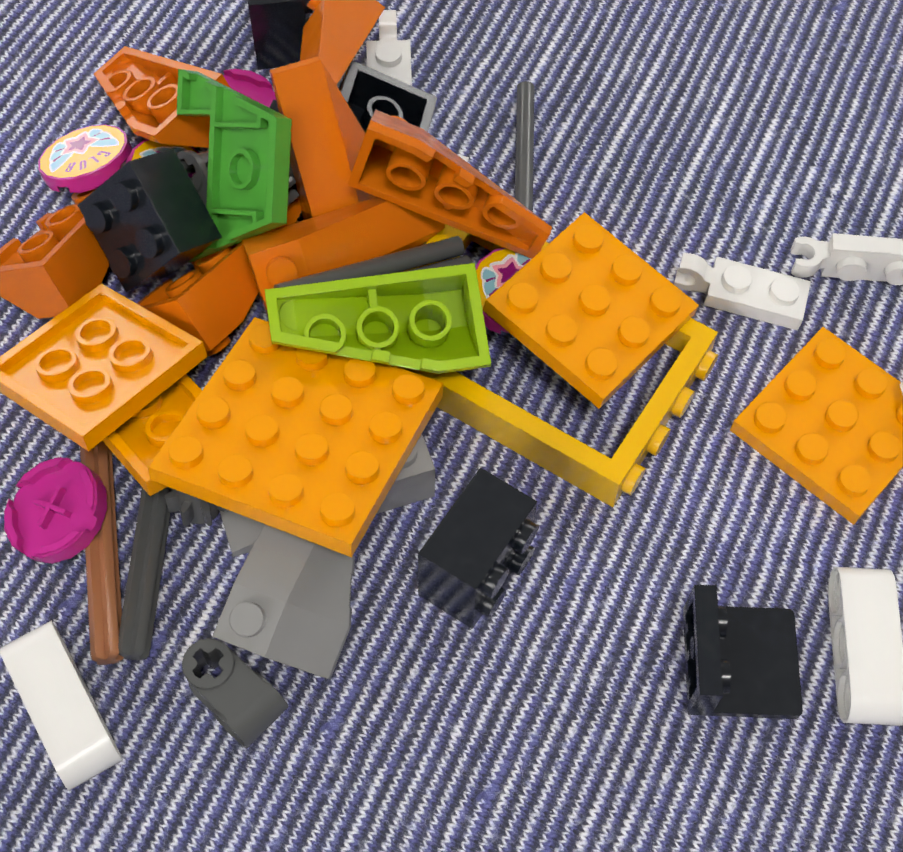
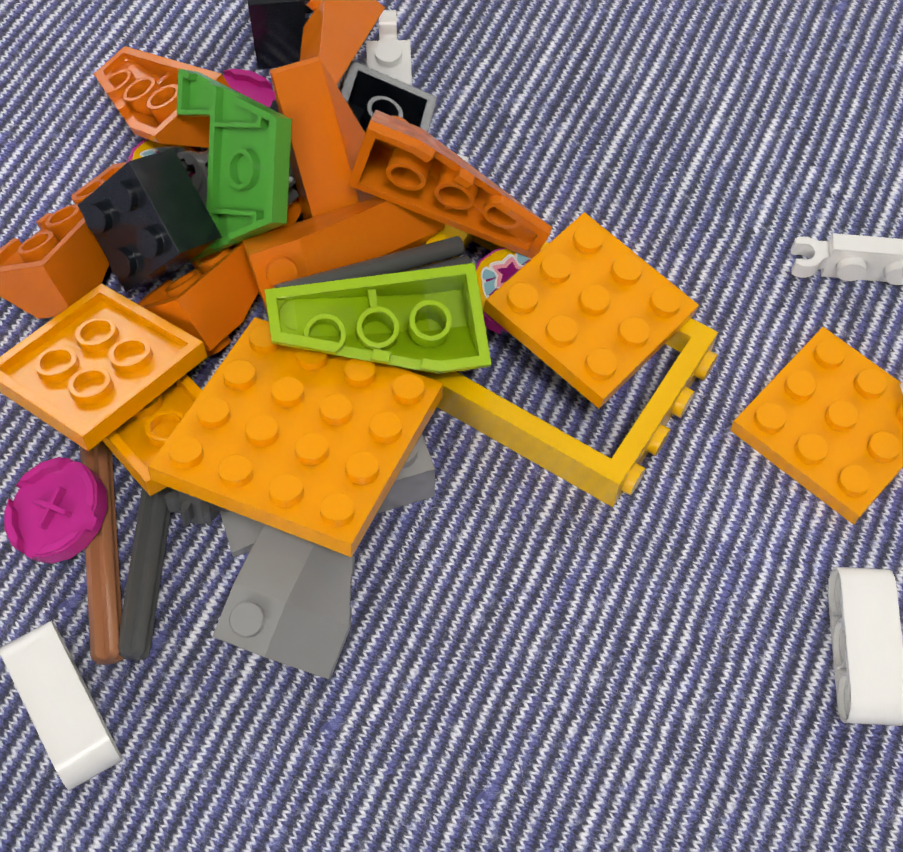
tile [38,124,132,193] -> none
dark grey piece [182,638,289,749] -> none
black brick [418,467,539,629] -> none
dark grey bar [515,81,535,212] -> none
white plate [674,253,811,331] -> none
black bracket [683,585,803,719] -> none

